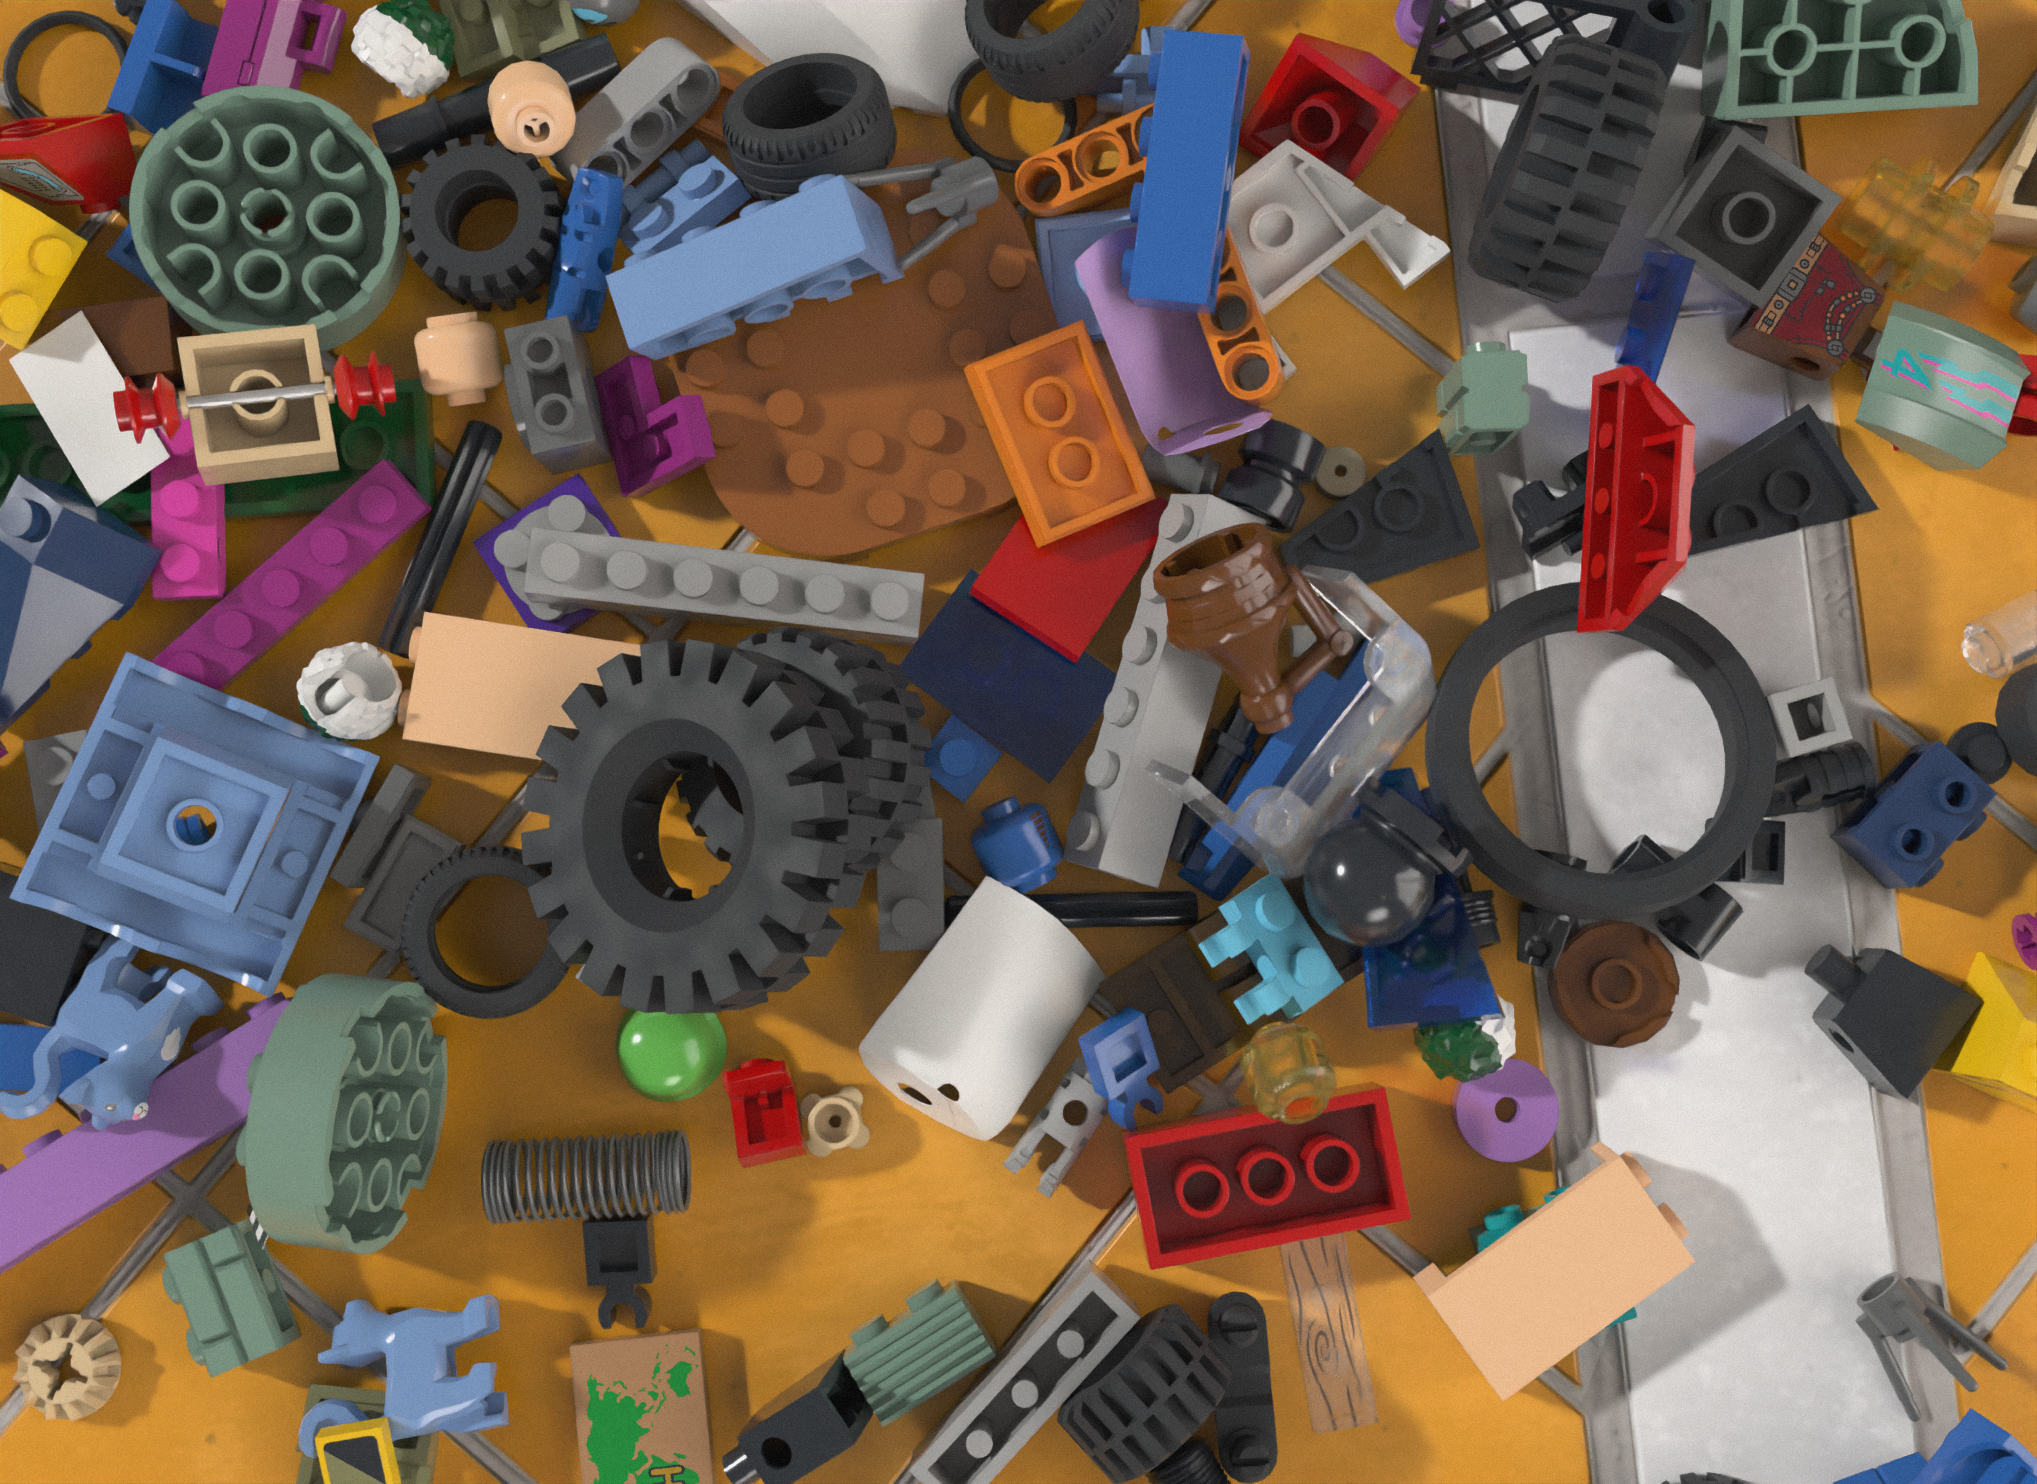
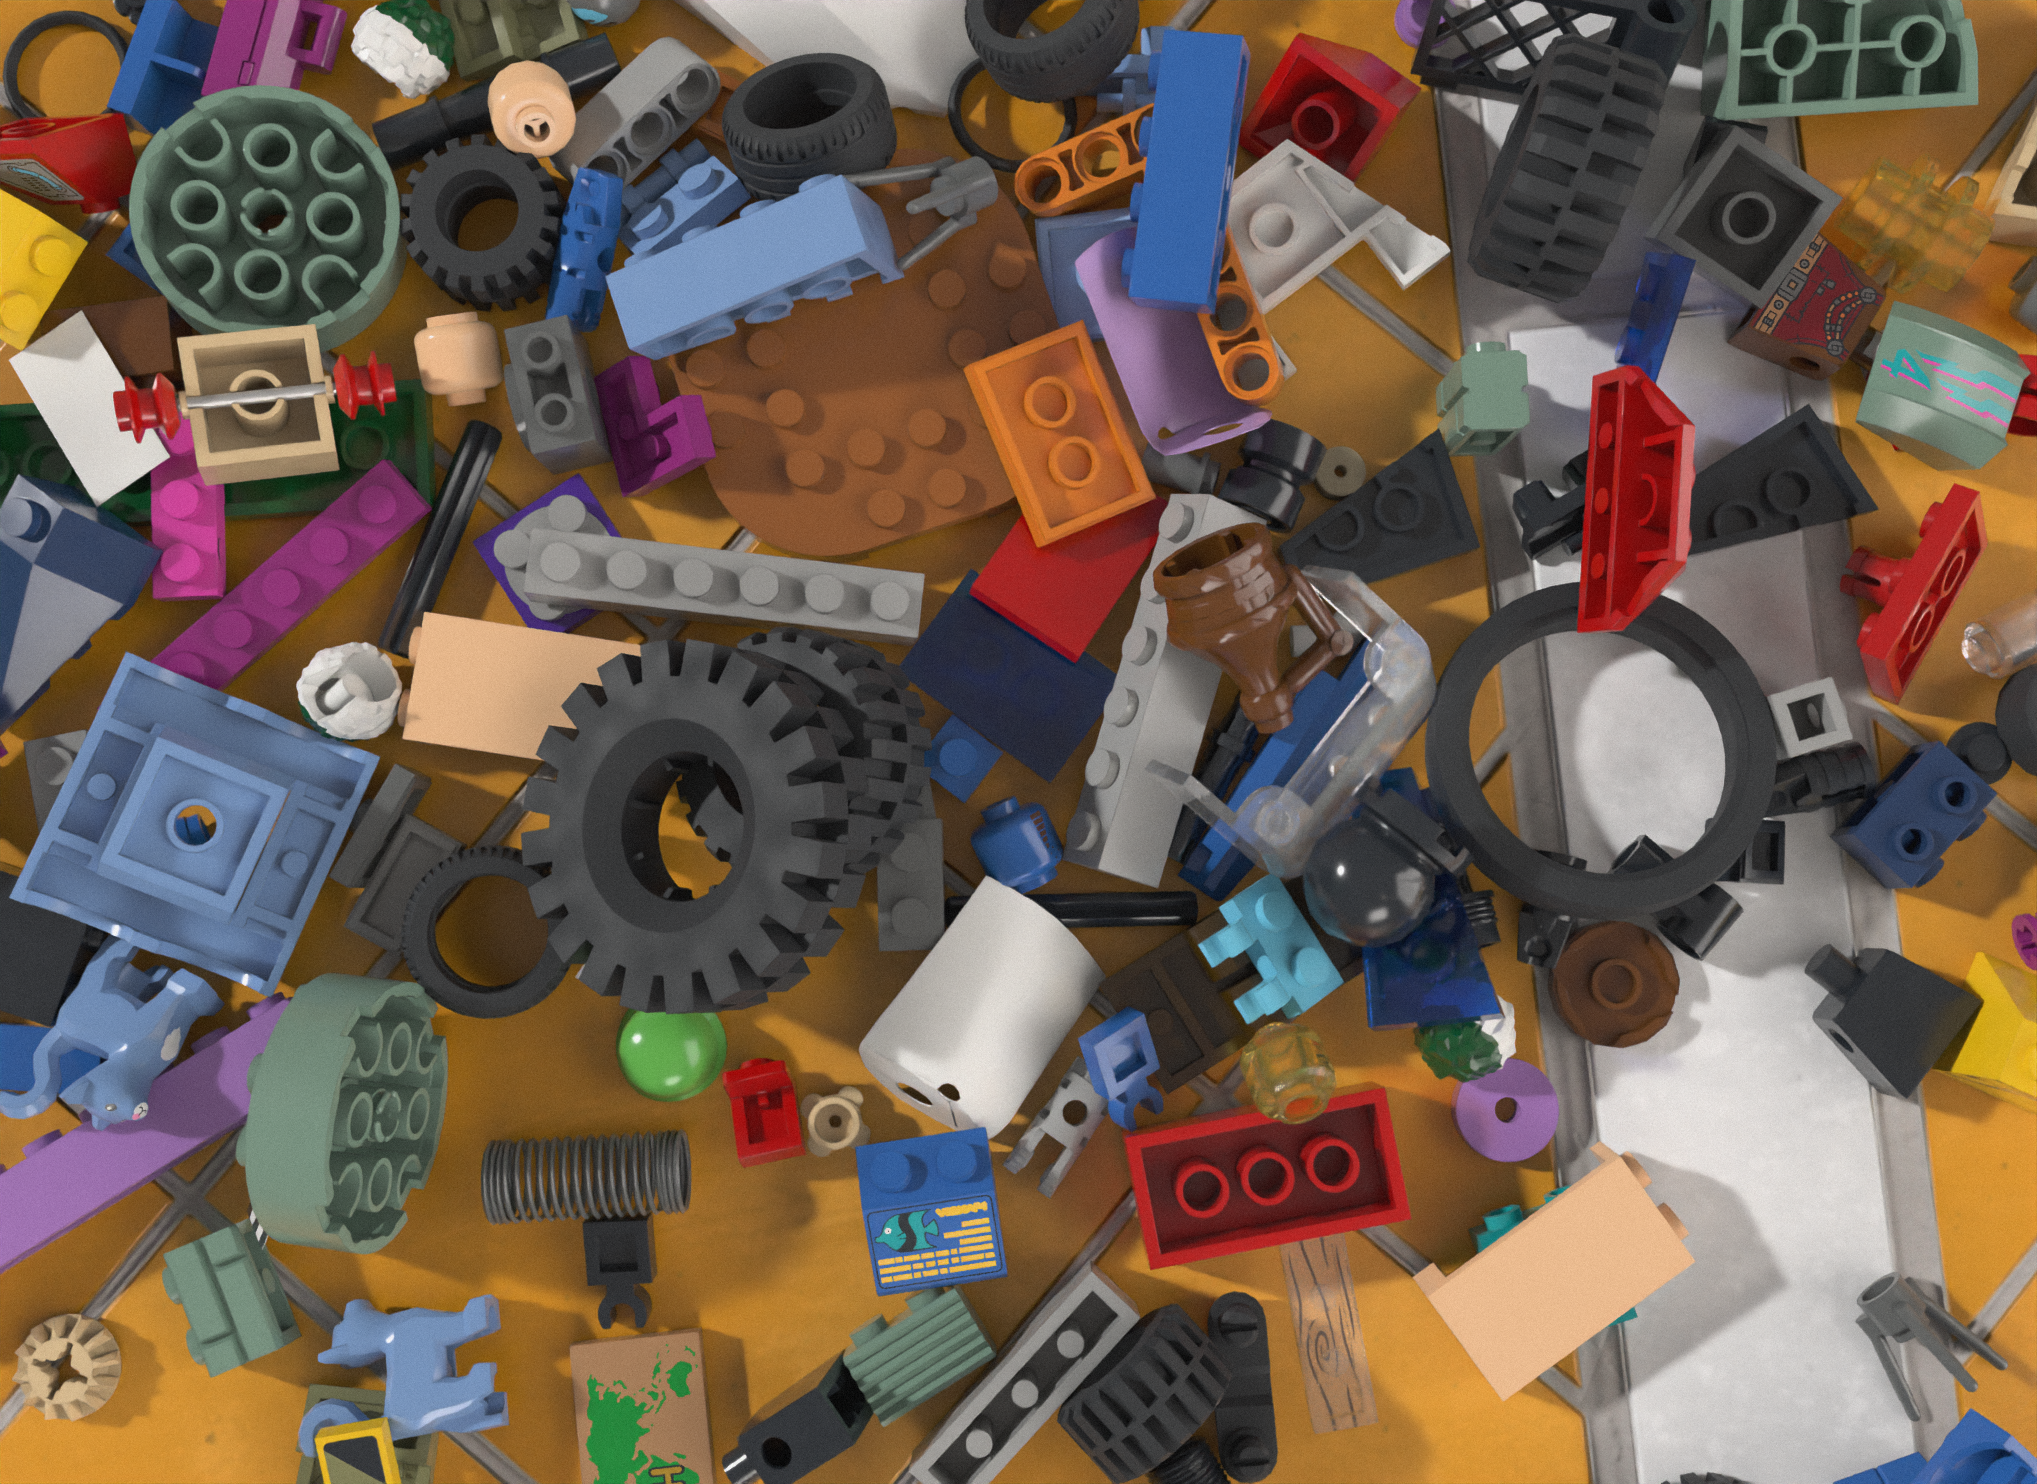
none -> slope [855,1127,1008,1297]
none -> red plate [1840,483,1988,706]

